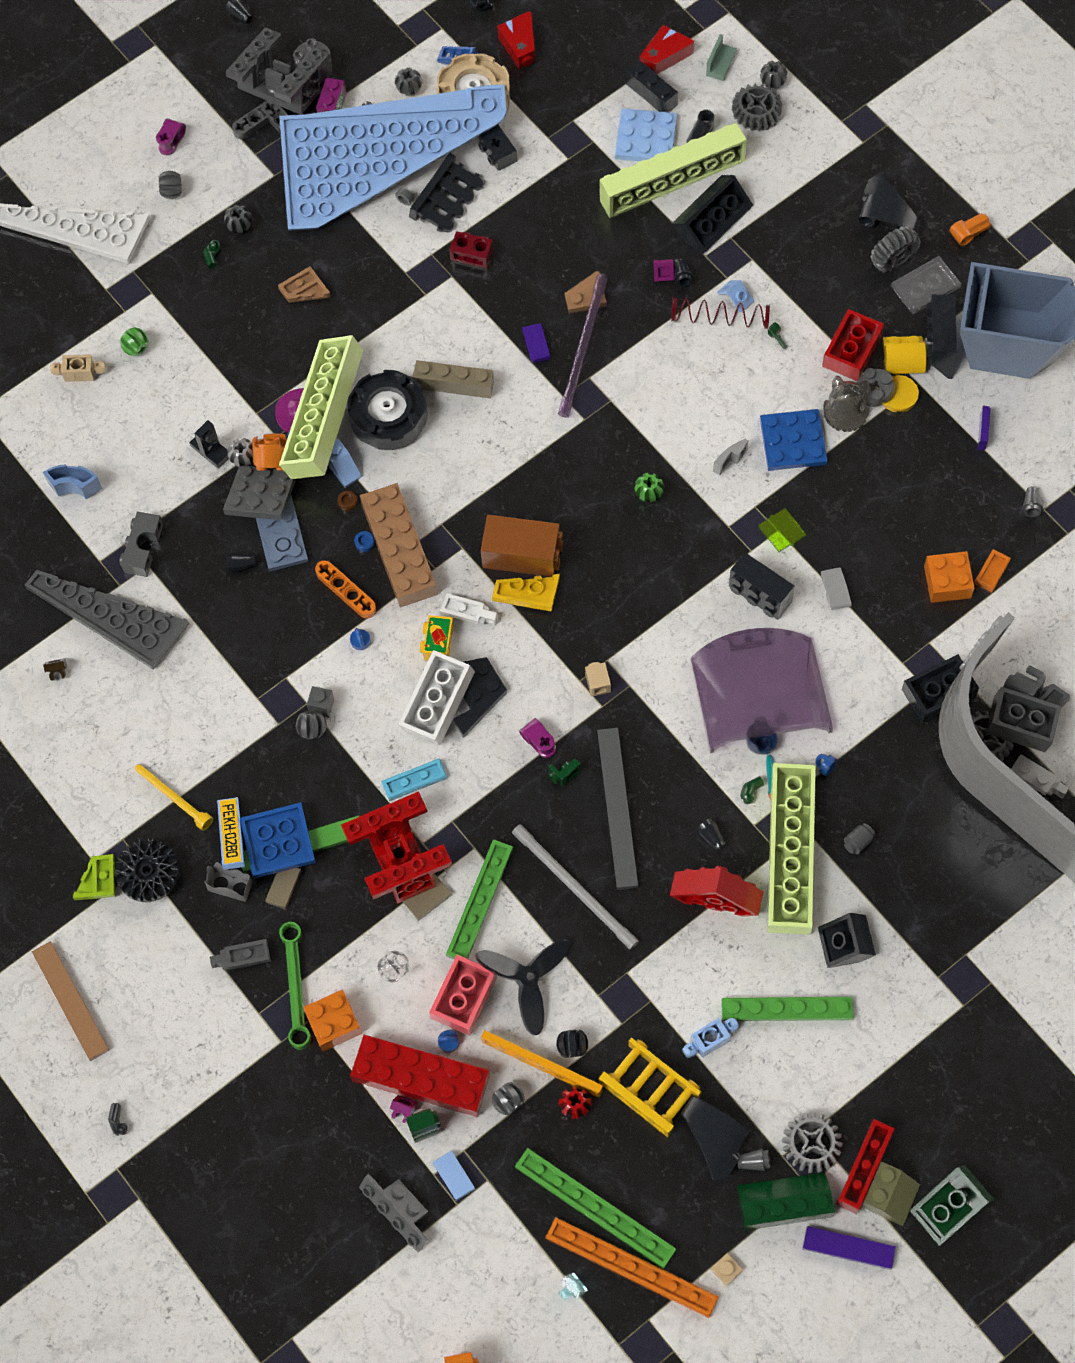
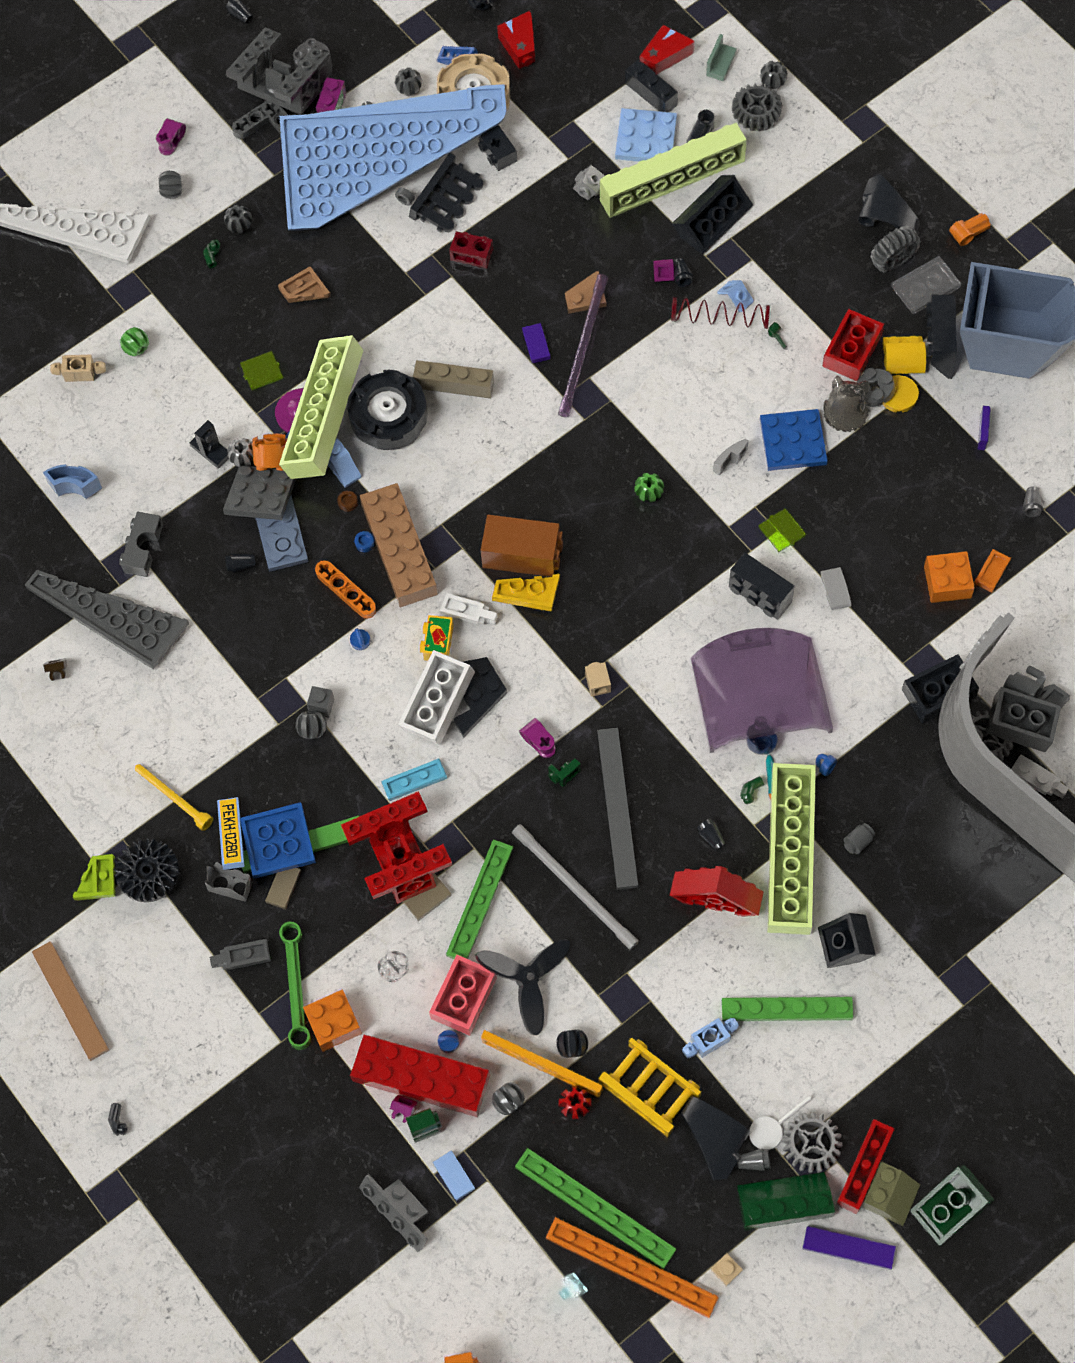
none -> clear neon green piece [240,351,283,390]
none -> light grey brick [573,165,605,200]
none -> white piece [749,1096,812,1150]

